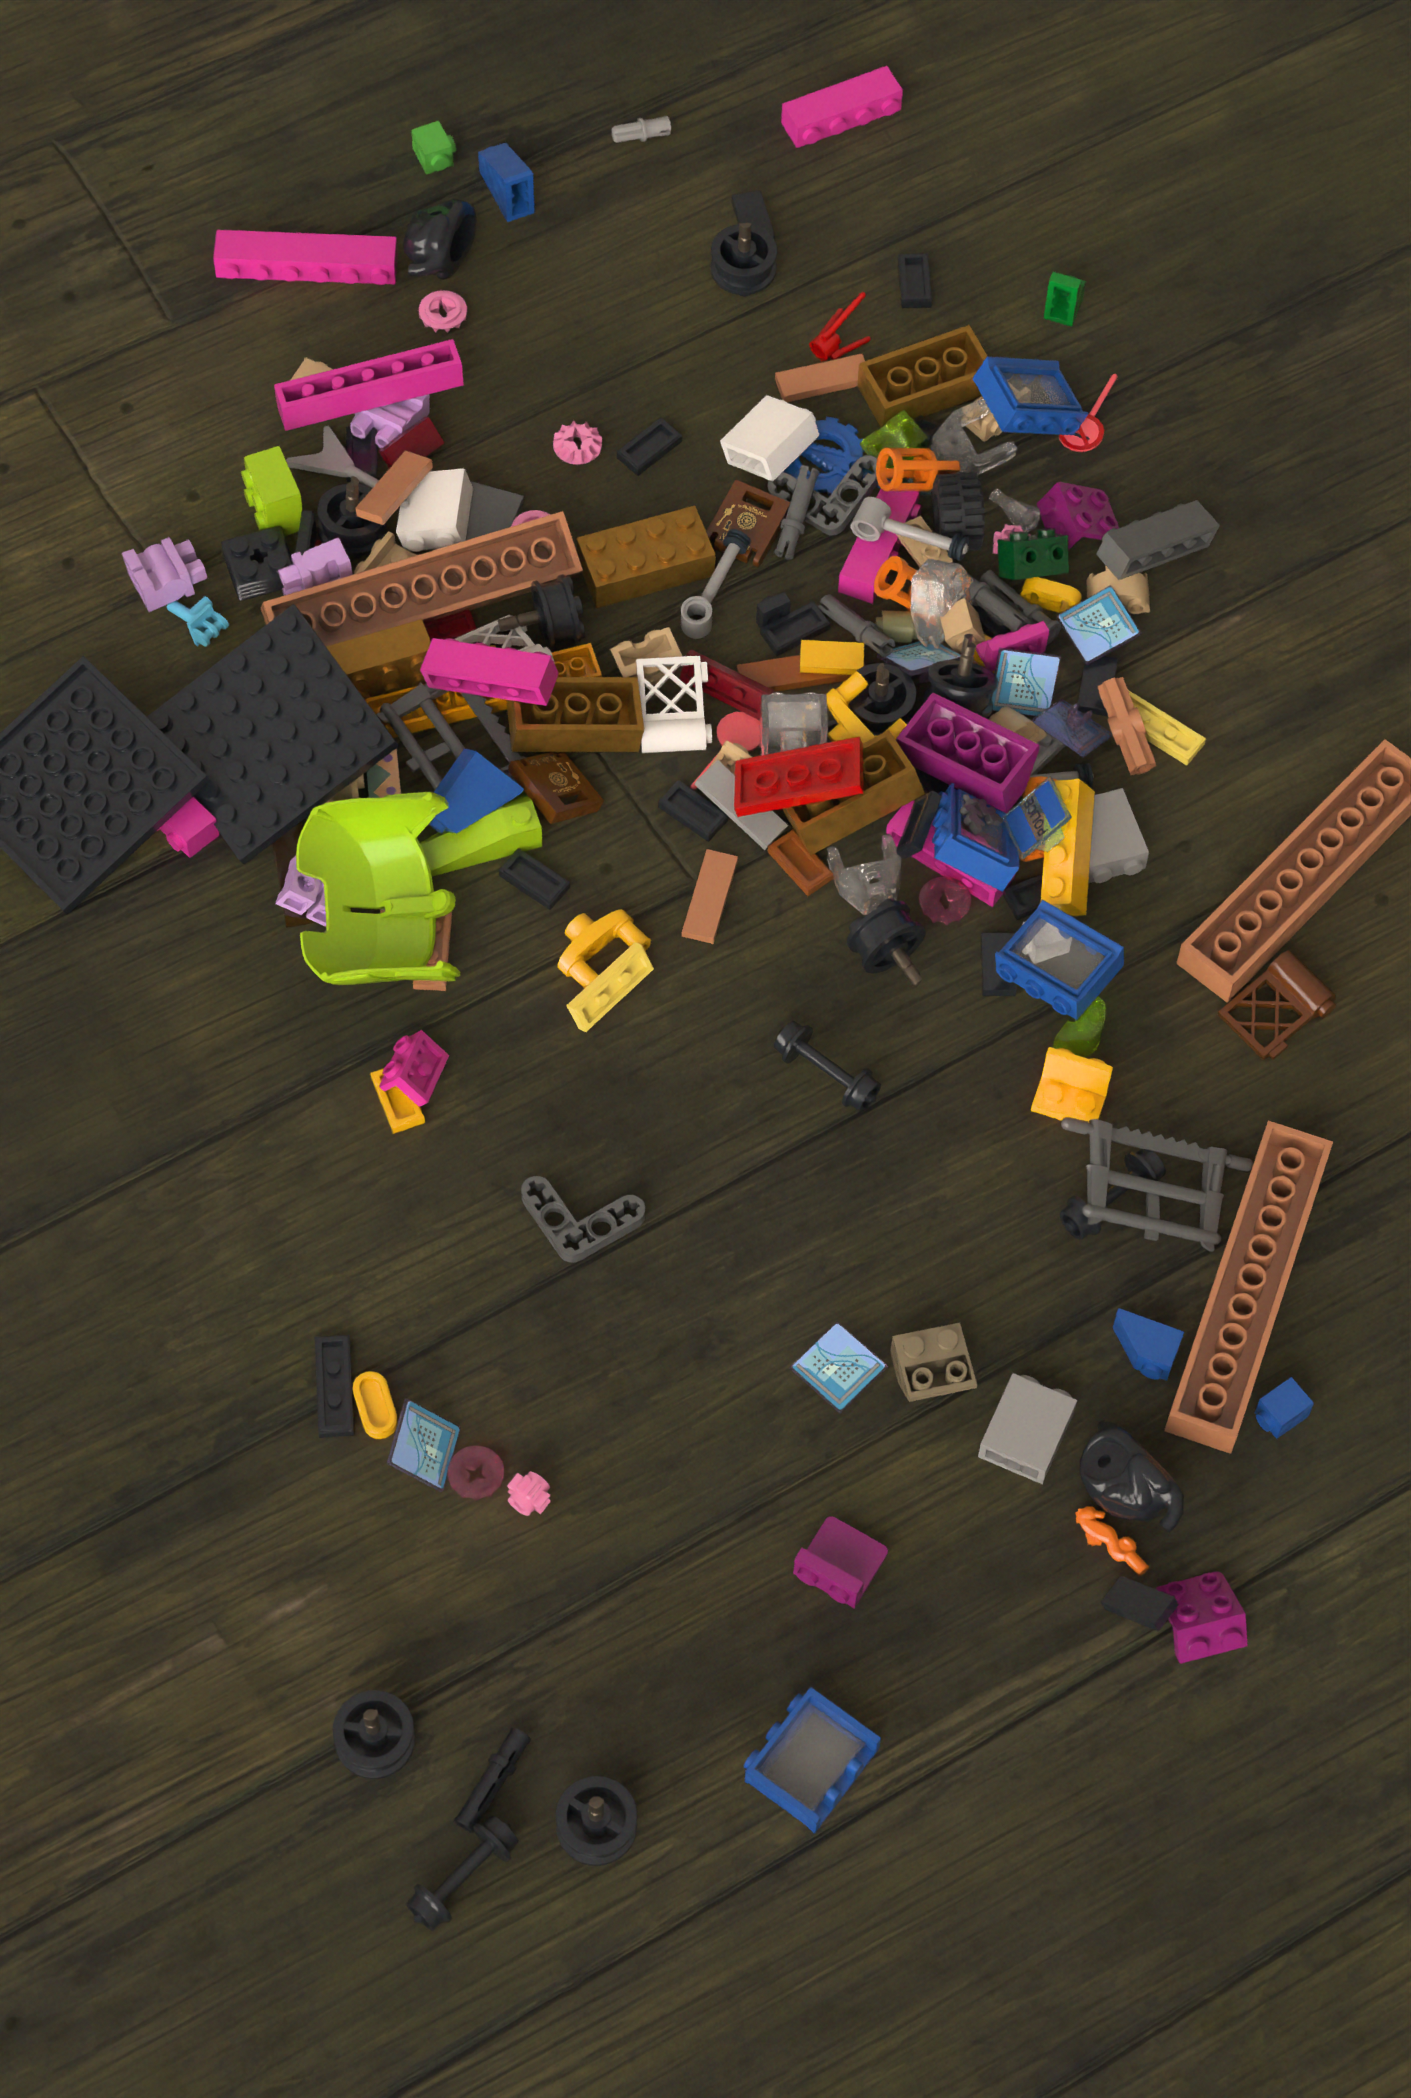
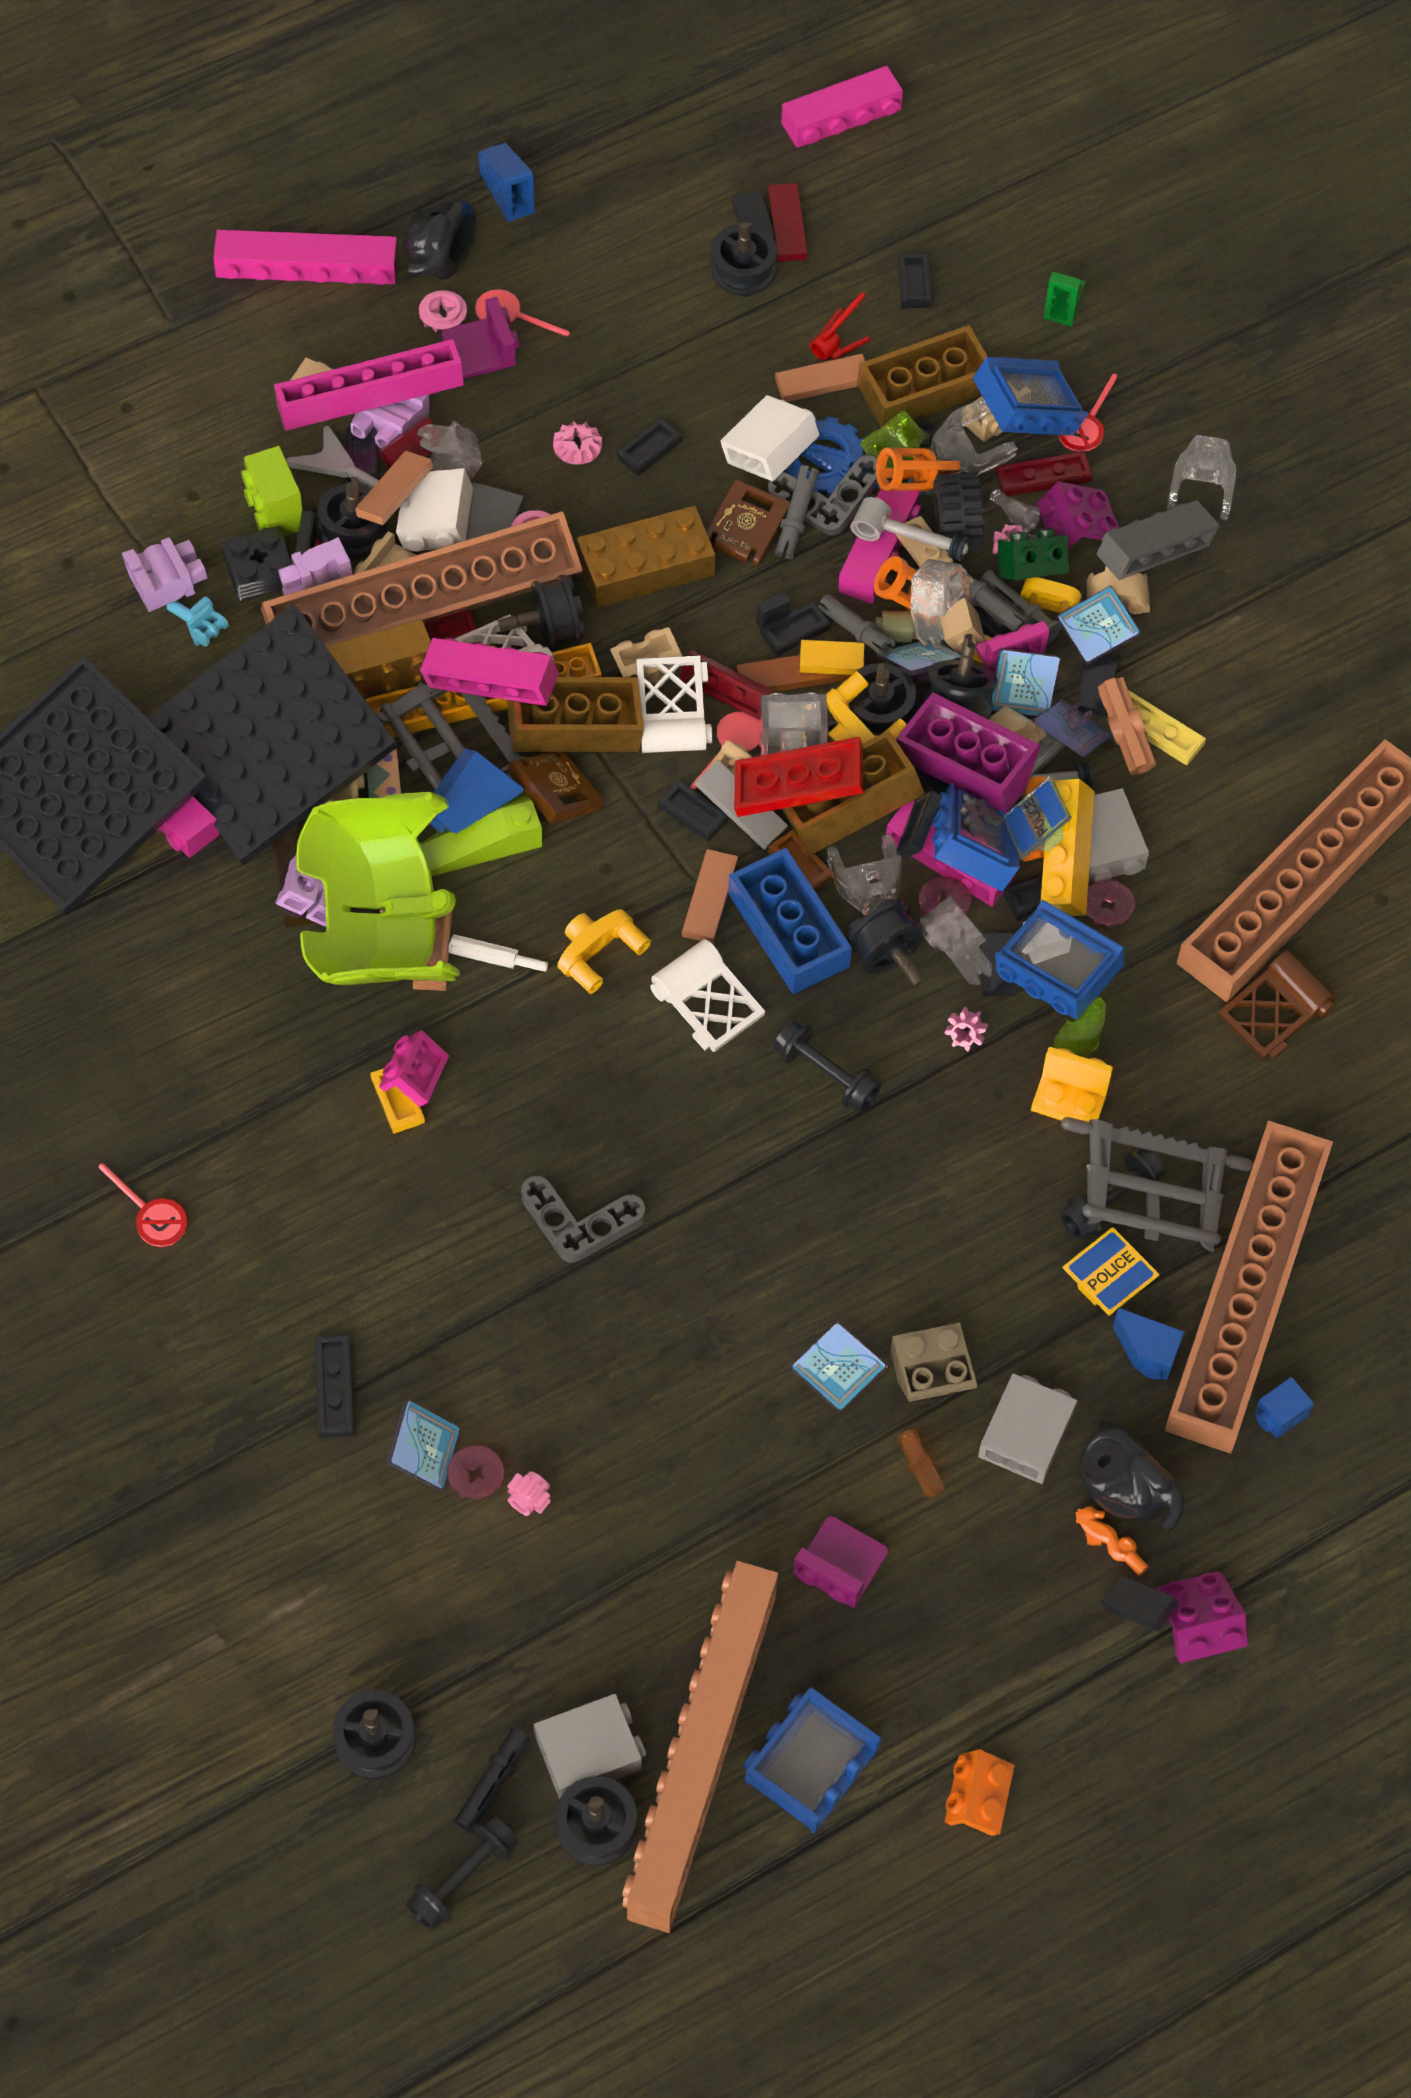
yellow tile [353,1371,398,1439] -> none
bright green brick [412,121,456,175] -> none
black tile [499,848,570,910] -> none
light yellow tile [566,942,654,1032] -> none
light grey axle [612,116,671,143] -> none
light grey piece [681,529,751,639] -> none
none -> piece [99,1163,188,1247]
none -> clear piece [417,421,483,481]
none -> magenta bracket [442,296,519,379]
none -> white axle [449,934,548,972]
none -> coral piece [475,289,570,336]
none -> light grey brick [534,1693,646,1799]
none -> nougat brick [622,1561,778,1933]
none -> white piece [650,939,765,1052]
none -> blue brick [728,848,852,995]
none -> dark red tile [768,183,807,262]
none -> clear orange axle [896,1429,944,1498]
none -> clear piece [920,895,992,985]
none -> bright pink gear [945,1007,988,1051]
none -> orange bracket [945,1749,1015,1836]
none -> dark red tile [995,451,1093,497]
none -> piece [1063,1227,1160,1316]
none -> clear pink gear [1086,880,1135,929]
none -> clear piece [1167,435,1236,520]

